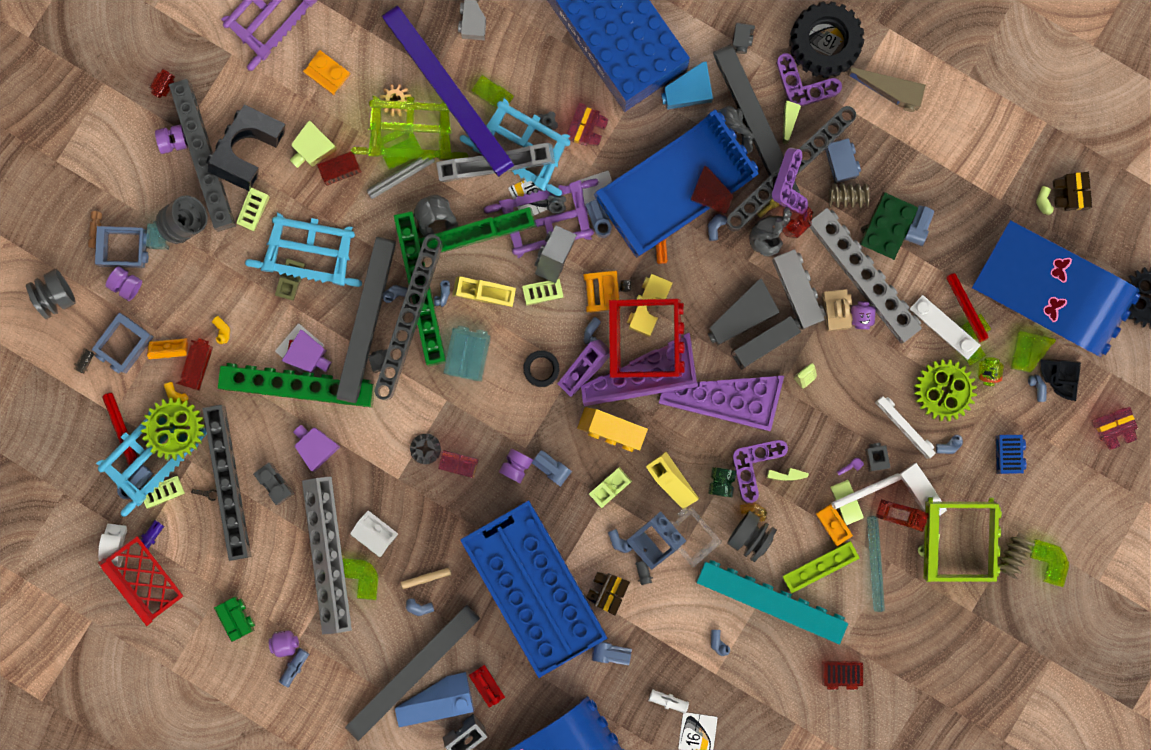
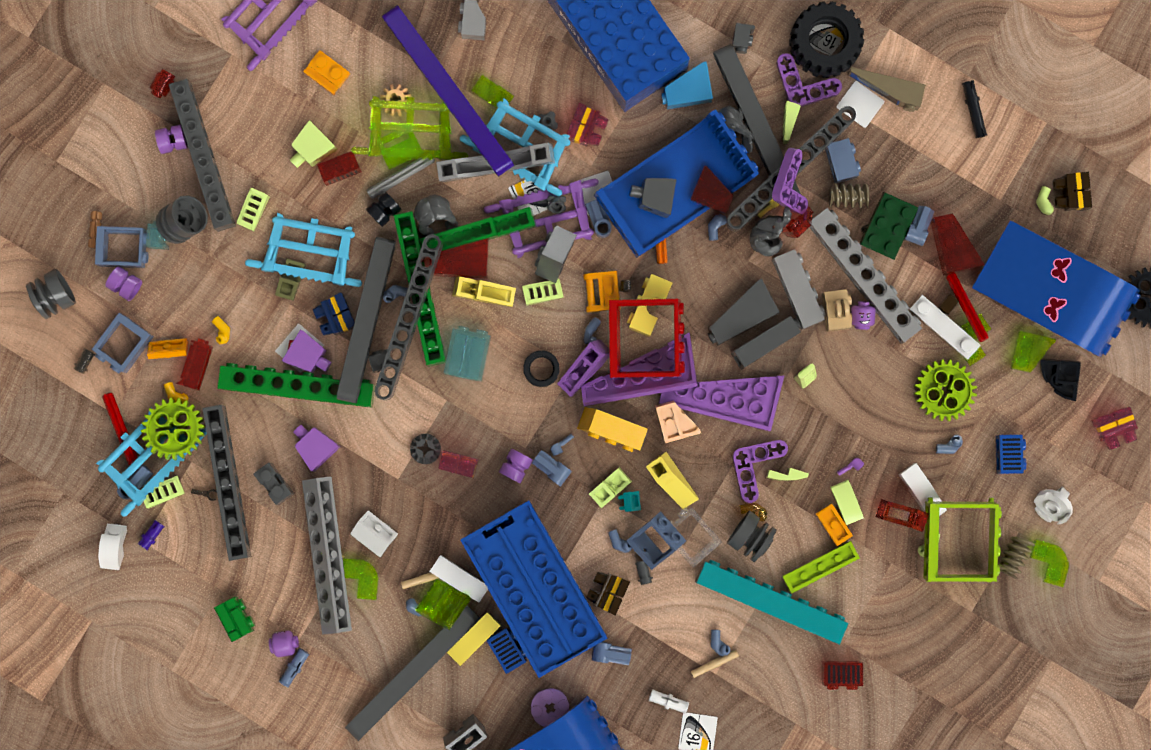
red fence [98,536,184,626] -> none
black arch [206,105,285,191] -> none
medium blue wedge [395,672,475,727] -> none
sand blue arm [434,280,450,307] -> none
red hinge [468,665,505,708] -> none
clear green wheel [708,467,737,498] -> none
white piece [831,473,901,509] -> none
dark grey brick [865,443,890,472] -> none
clear light blue axle [867,516,885,612] -> none
white plate [875,396,936,459] -> none
clear neon green head [977,357,1004,386] -> none
sand blue arm [1028,375,1047,402] -> none
none -> dark blue hips [313,292,355,336]
none -> black wheel [366,191,402,227]
none -> clear neon green slope [415,579,471,630]
none -> clear red wedge [429,238,489,279]
none -> white slope [429,555,488,602]
none -> light yellow slope [447,612,501,666]
none -> blue brick [486,628,527,674]
none -> lavender plate [531,688,569,727]
none -> sand blue hand [550,434,574,456]
none -> teal tile [618,491,641,512]
none -> dark grey torso [629,178,676,218]
none -> light nougat wing [655,400,701,443]
none -> tan piece [691,649,739,678]
none -> white sticker [836,81,885,128]
none -> clear red wedge [931,213,985,276]
none -> dark brown piece [938,294,959,316]
none -> black pin [962,80,988,139]
none -> white tile [1034,487,1073,524]

